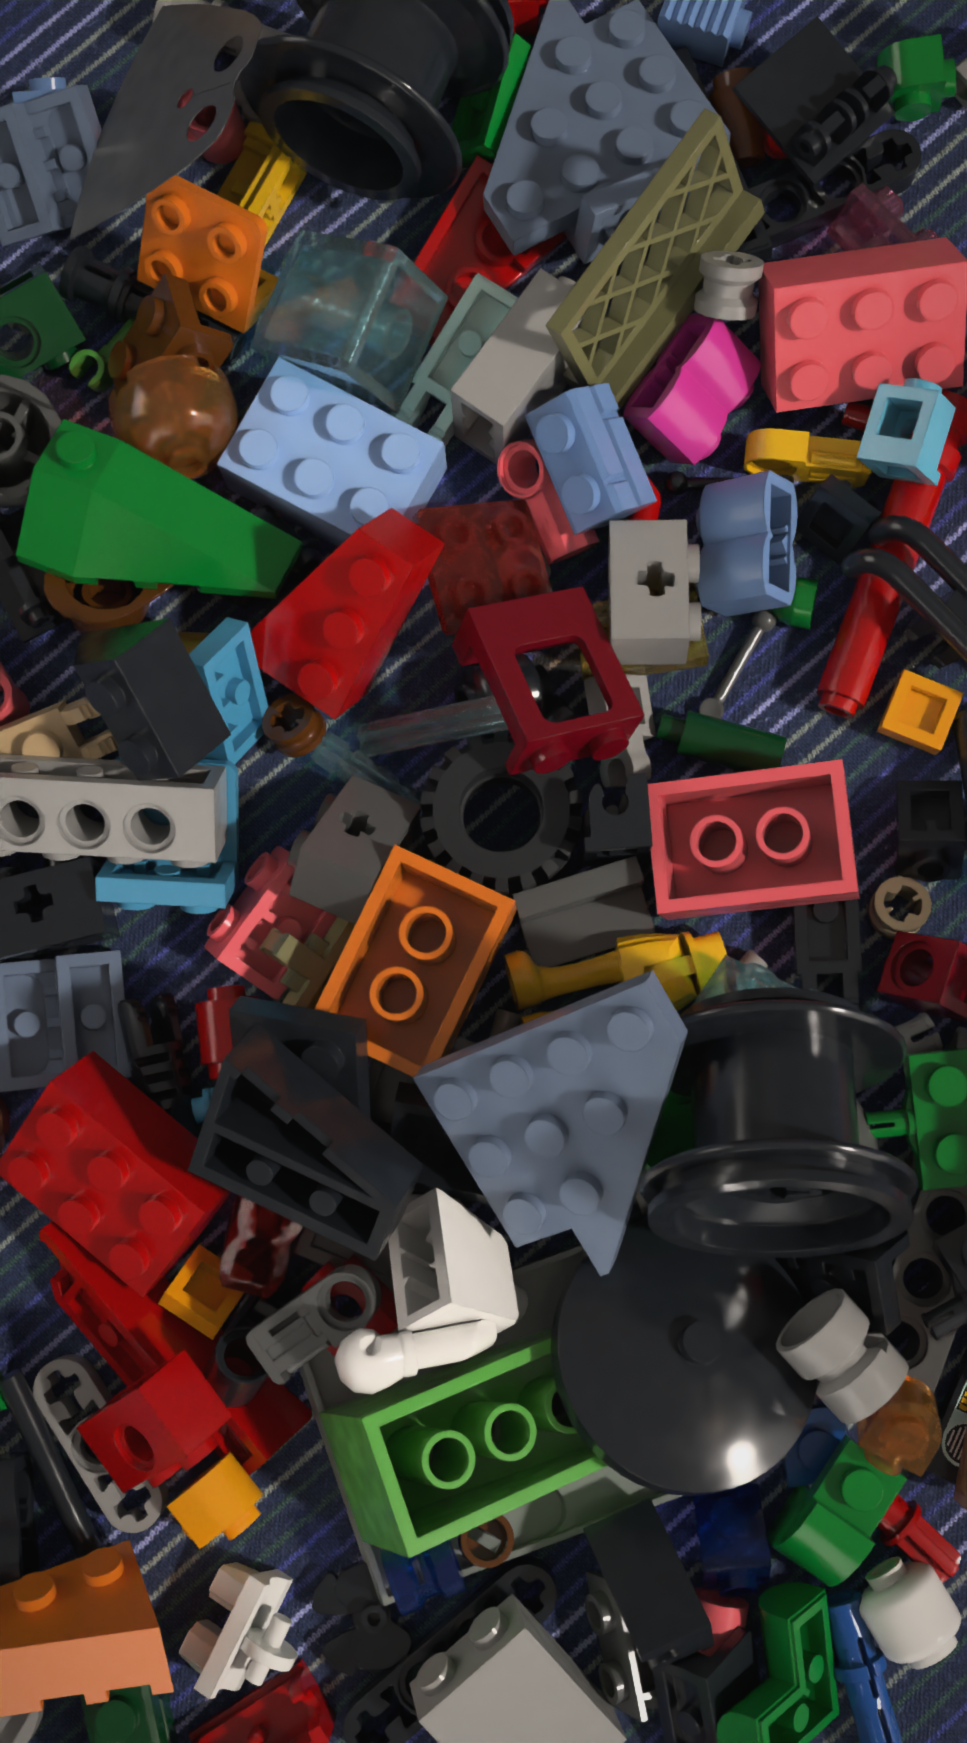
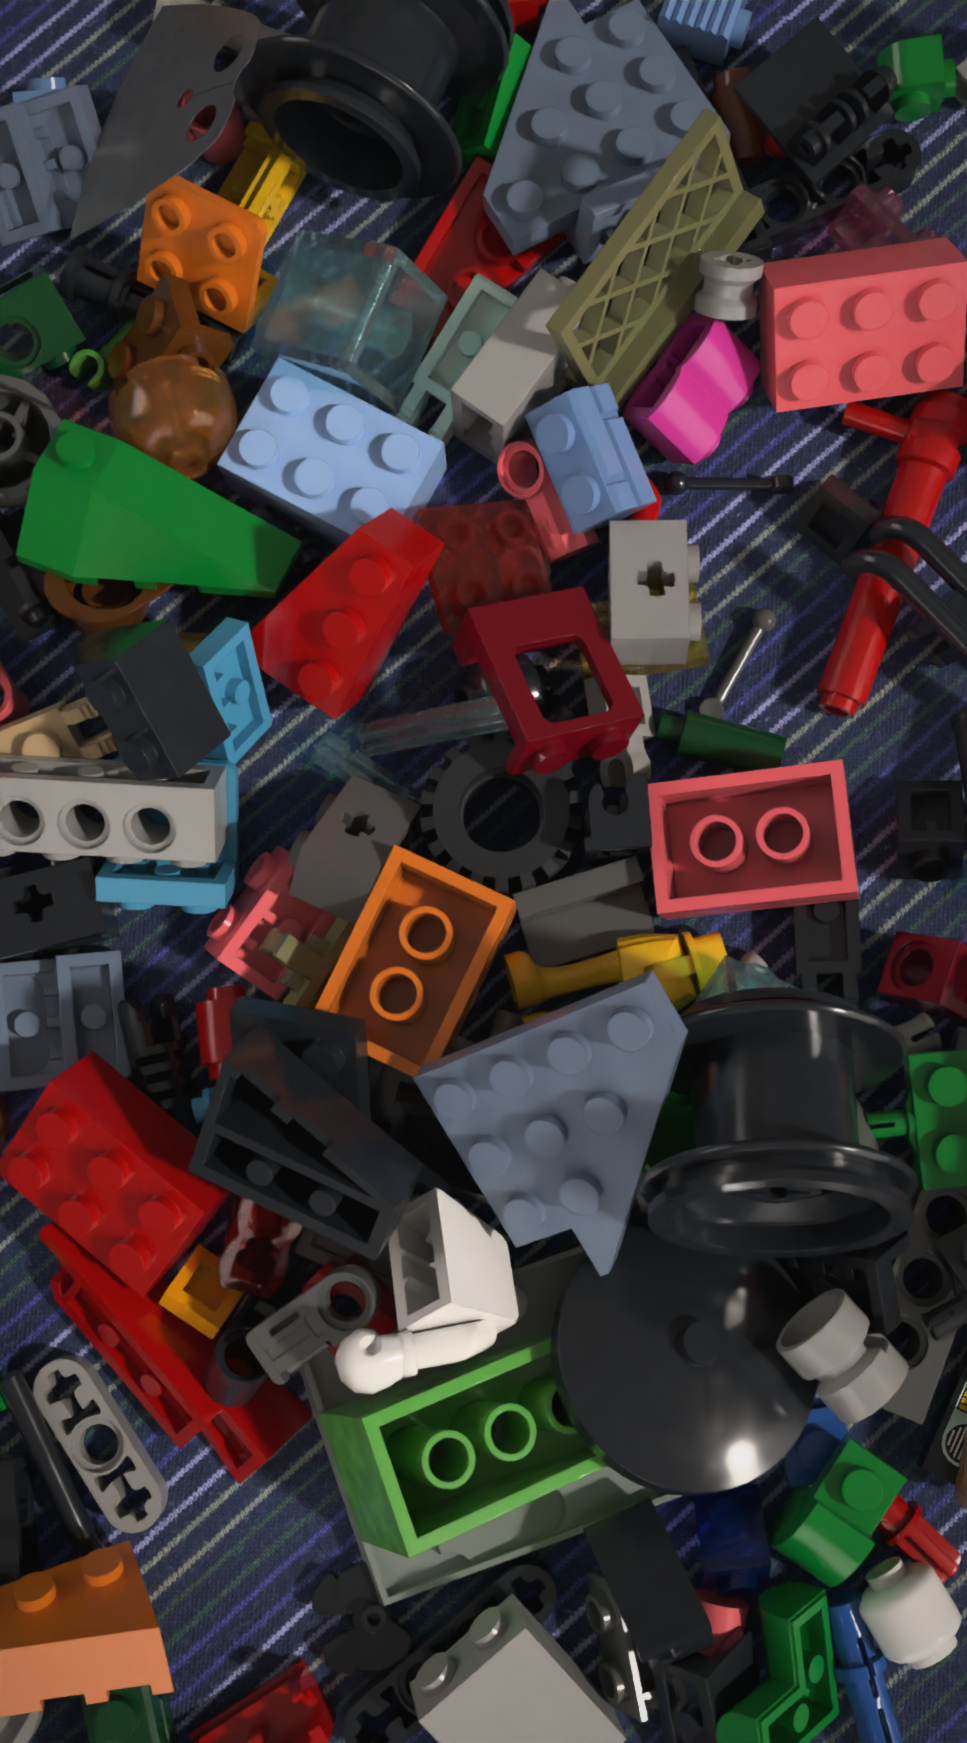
red brick [76,1349,233,1493] -> none
light orange plate [167,1452,263,1549] -> none
white hips [179,1562,297,1700] -> none
reddish brown bush [262,693,326,758] -> none
clear blue wheel [380,1539,467,1617] -> none
reddish brown hinge [458,1515,514,1568] -> none
medium blue brick [694,470,797,617] -> none
yellow piece [743,428,871,487] -> none
green hinge [772,577,819,629] -> none
medium azure brick [856,378,956,486] -> none
clear orange plate [856,1376,942,1477] -> none
dark tan bush [867,876,932,940] -> none
light orange plate [877,669,964,755] -> none

